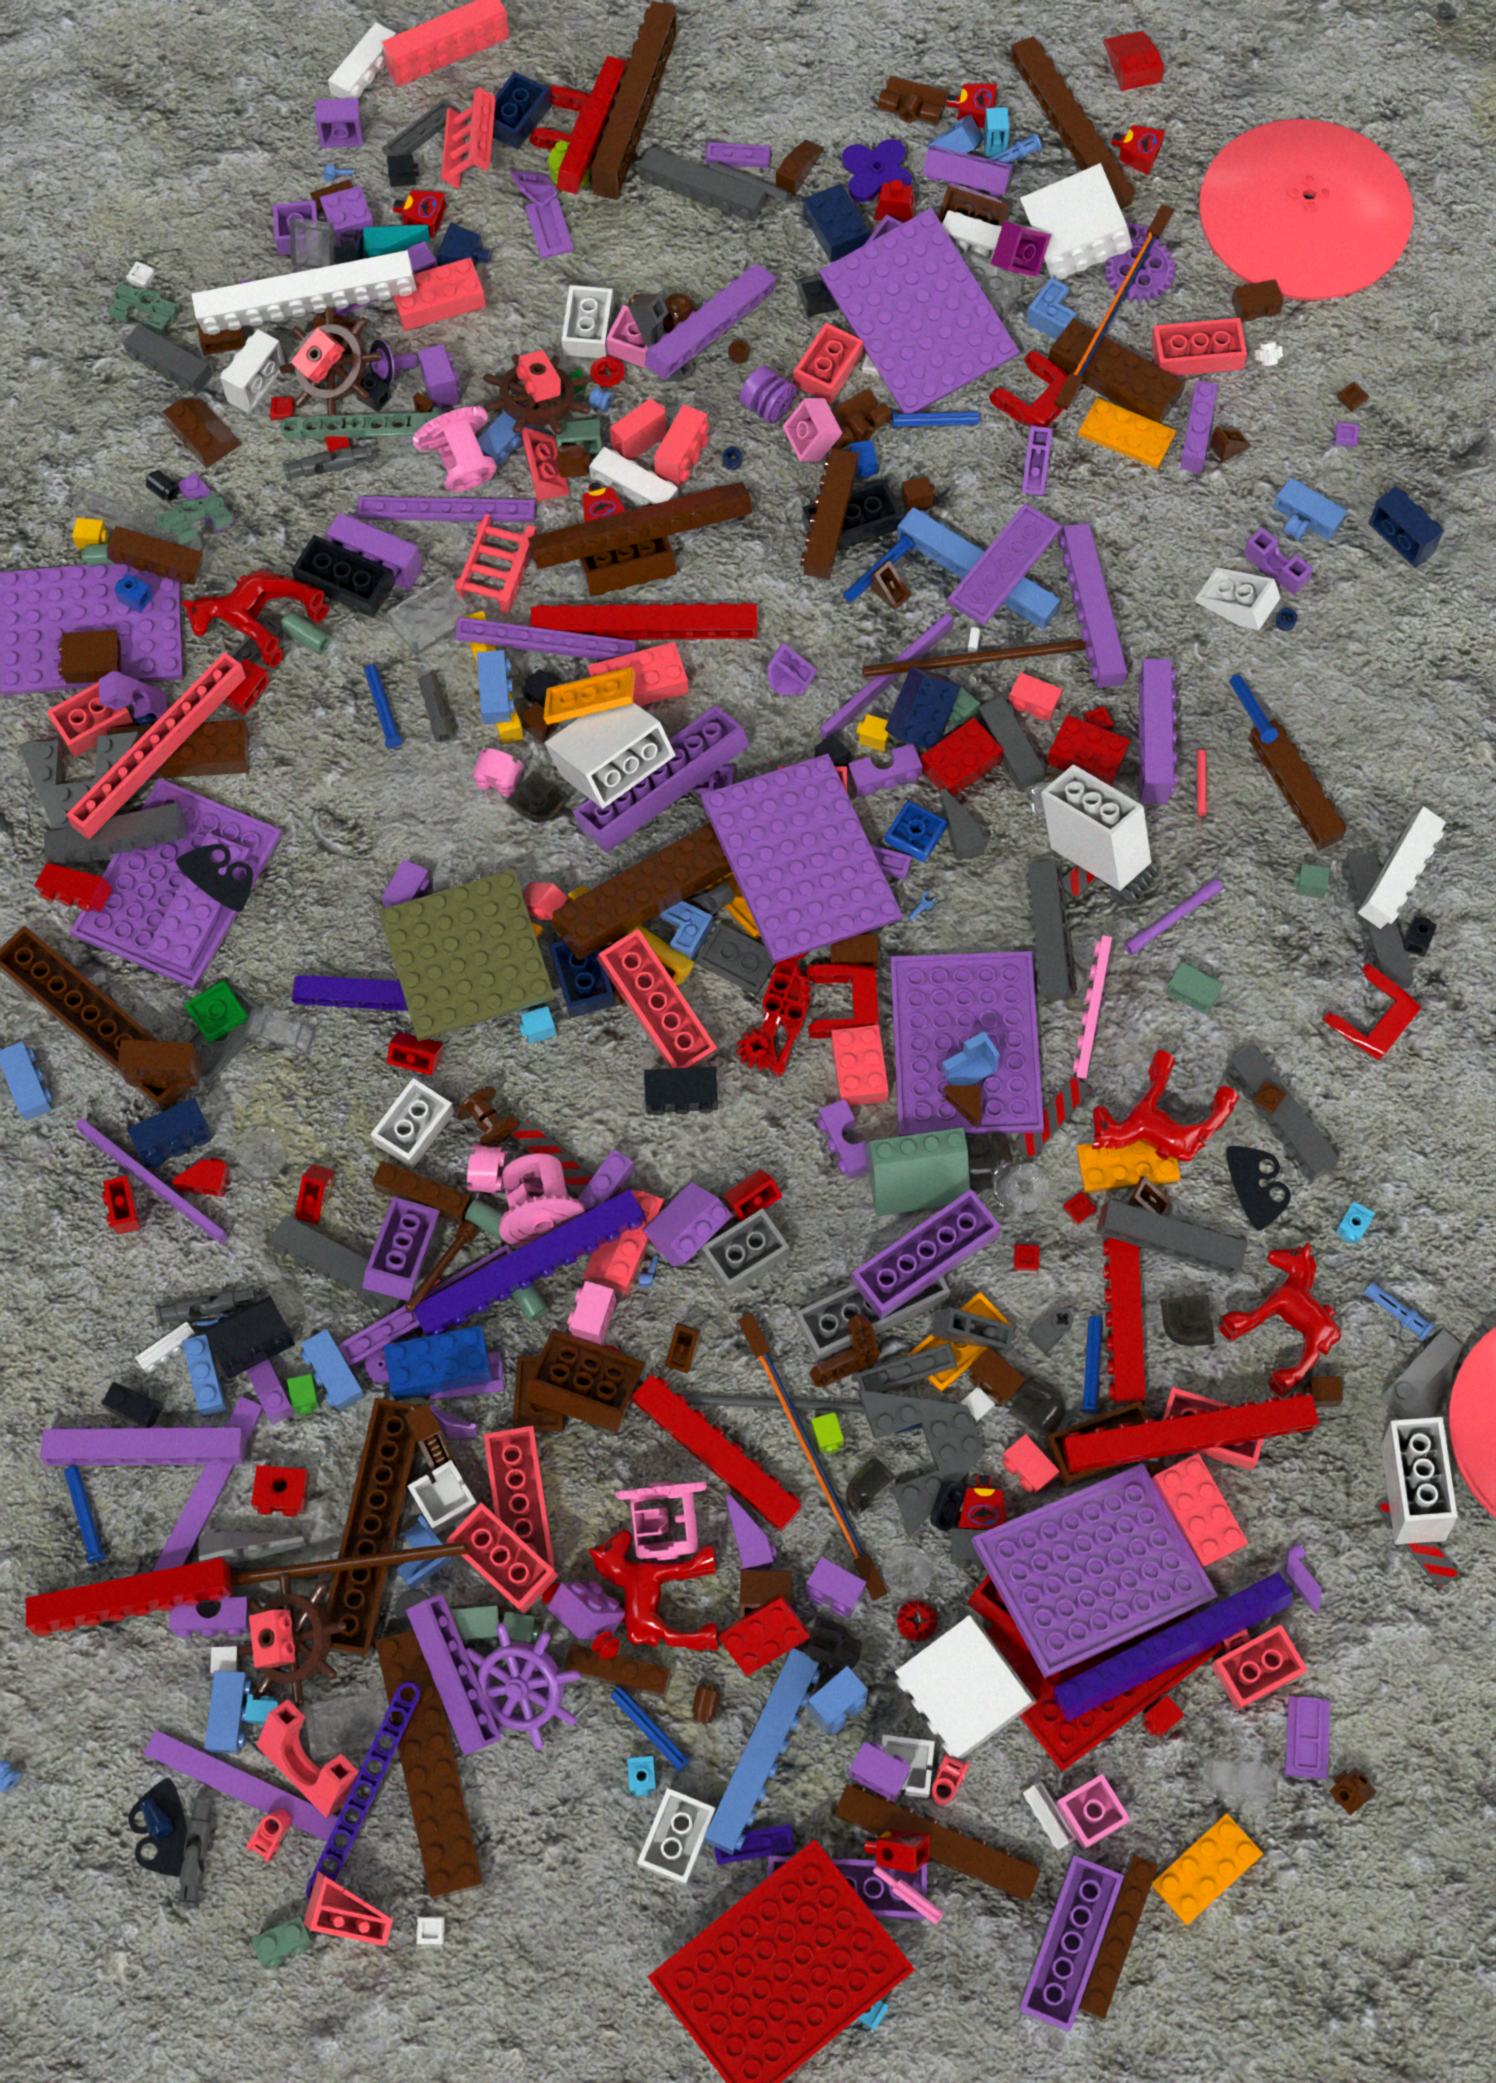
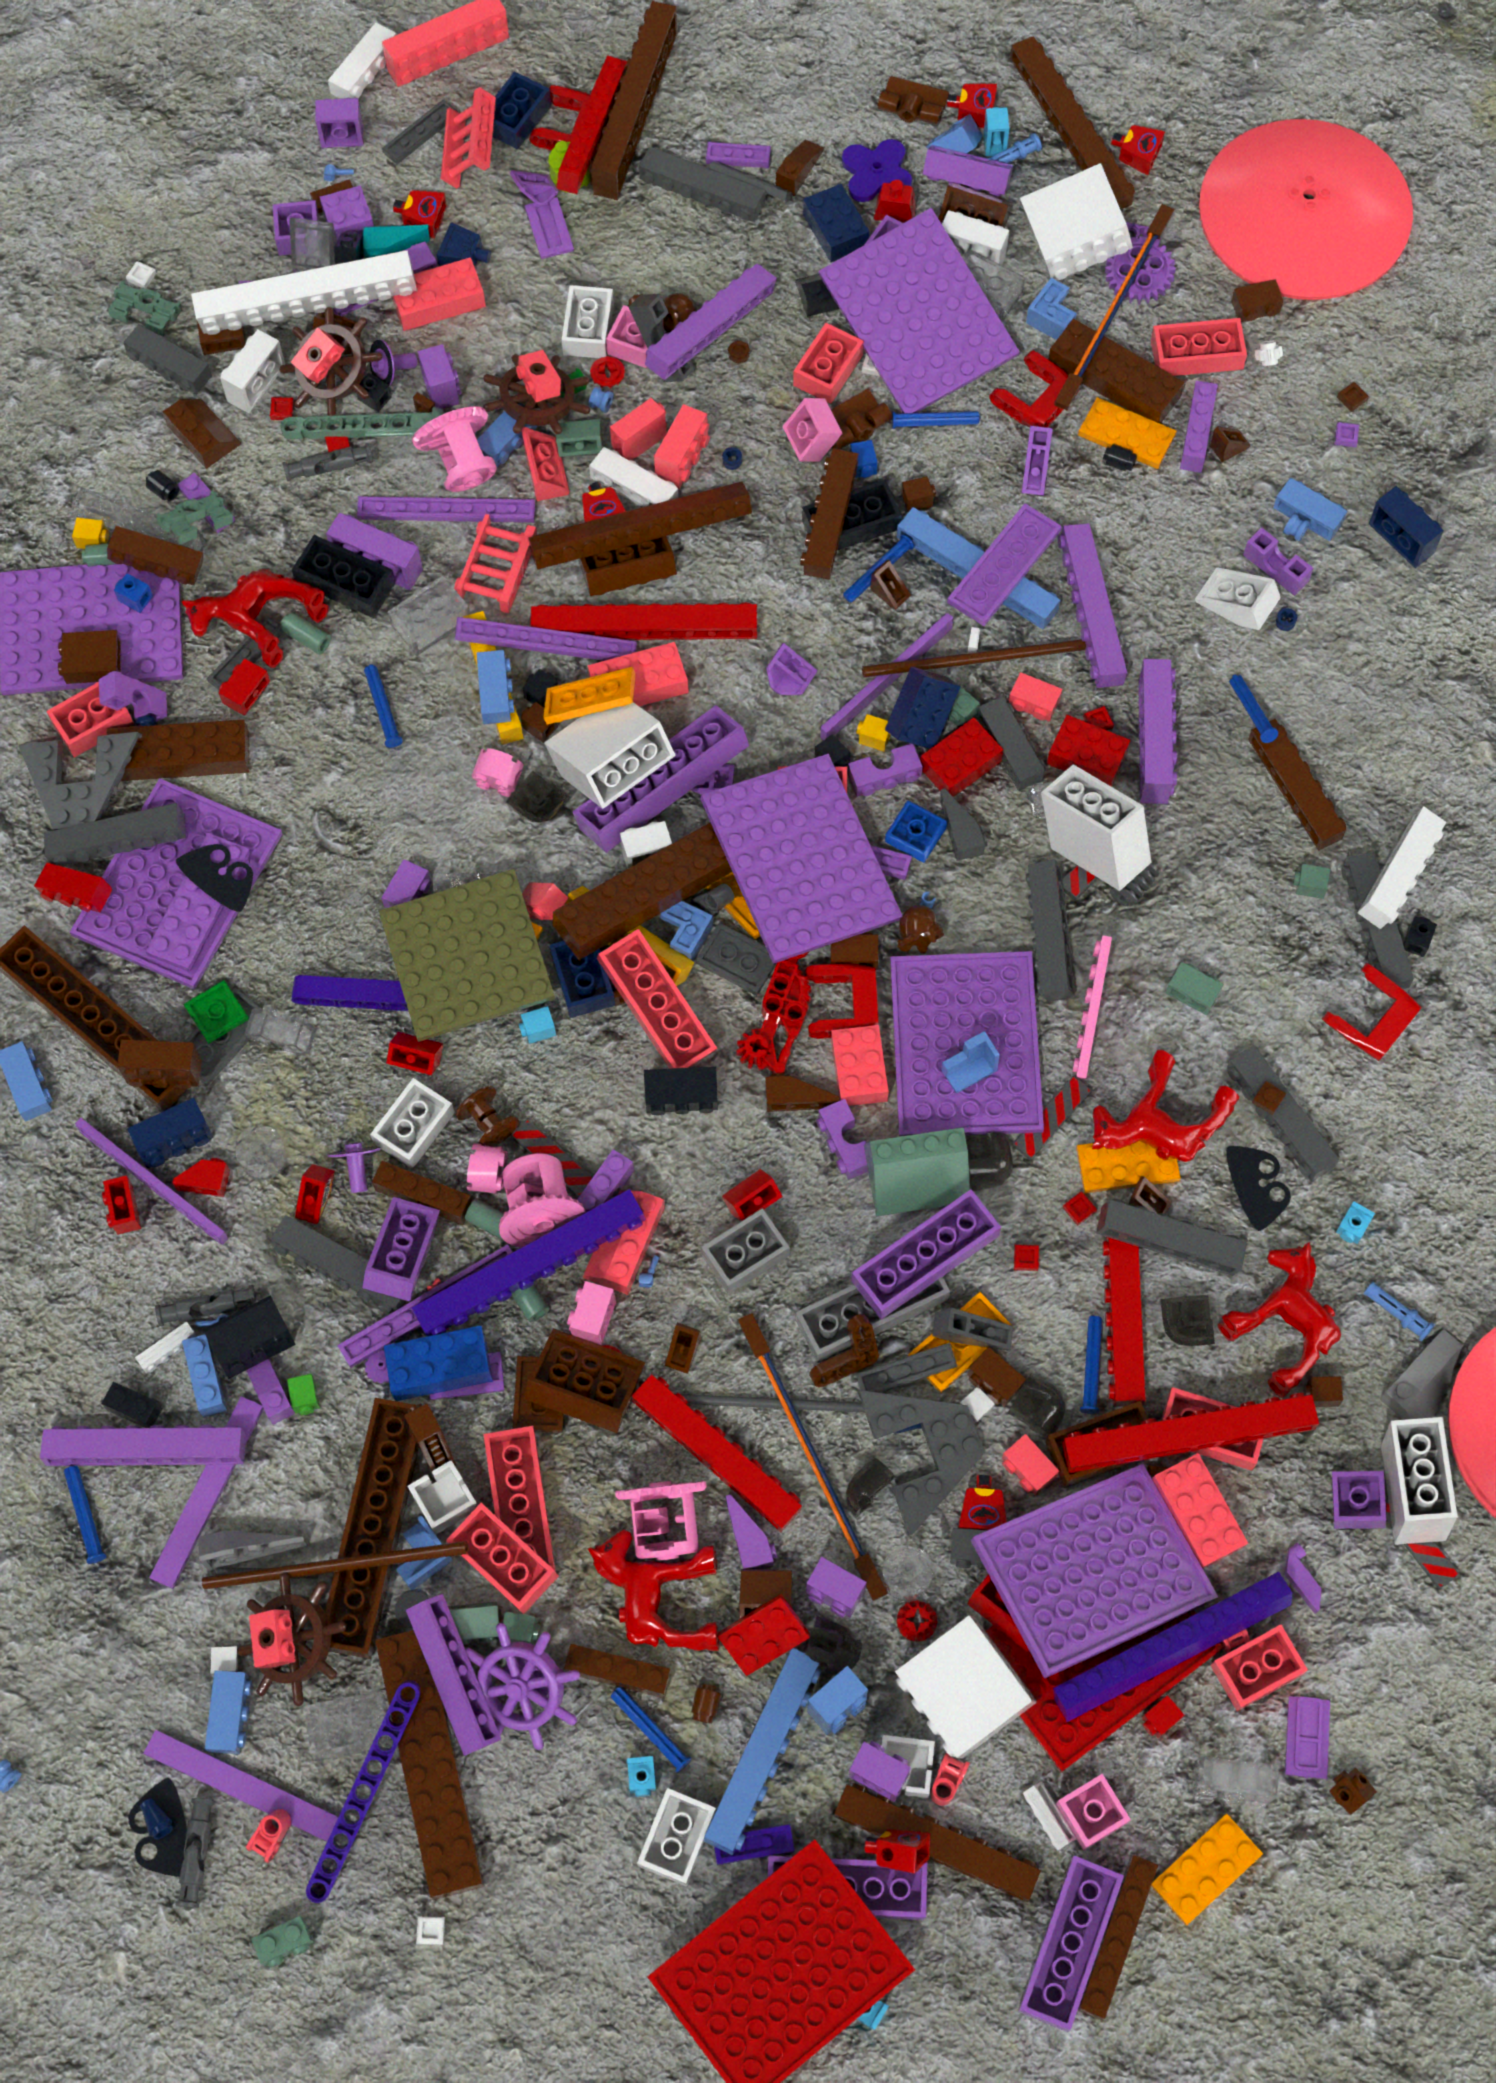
red brick [25,1558,232,1636] -> none
coral brick [66,652,246,840] -> none
medium lavender arch [169,1597,251,1638] -> none
medium azure brick [245,1694,282,1725] -> none
red brick [251,1465,310,1517] -> none
coral arch [256,1699,359,1818] -> none
medium blue brick [300,1329,365,1412] -> none
coral wedge [303,1871,393,1946] -> none
black brick [387,154,419,187] -> none
reddish brown piece [405,1221,478,1311] -> none
dark grey axle [418,673,454,743] -> none
medium lavender slope [430,1404,479,1440] -> none
medium lavender brick [542,1581,625,1660] -> none
reddish brown brick [556,444,592,478] -> none
medium lavender slope [642,1182,733,1267] -> none
medium lavender wheel [739,365,797,425] -> none
lime brick [811,1412,844,1454] -> none
bright pink axle [873,1866,944,1925] -> none
black plate [930,1480,965,1531] -> none
reddish brown slope [942,1085,981,1129] -> none
magenta brick [991,221,1051,277] -> none
clear brick [992,1161,1050,1212] -> none
dark grey piece [1027,1308,1074,1354] -> none
red slope [1103,30,1164,91] -> none
medium lavender piece [1124,878,1223,955] -> none
coral bar [1197,750,1207,816] -> none
none -> medium lavender piece [327,1142,381,1193]
none -> white piece [620,821,672,869]
none -> reddish brown slope [765,1073,839,1112]
none -> reddish brown hair [897,905,944,954]
none -> black brick [1103,444,1138,472]
none -> medium lavender brick [1332,1471,1386,1529]

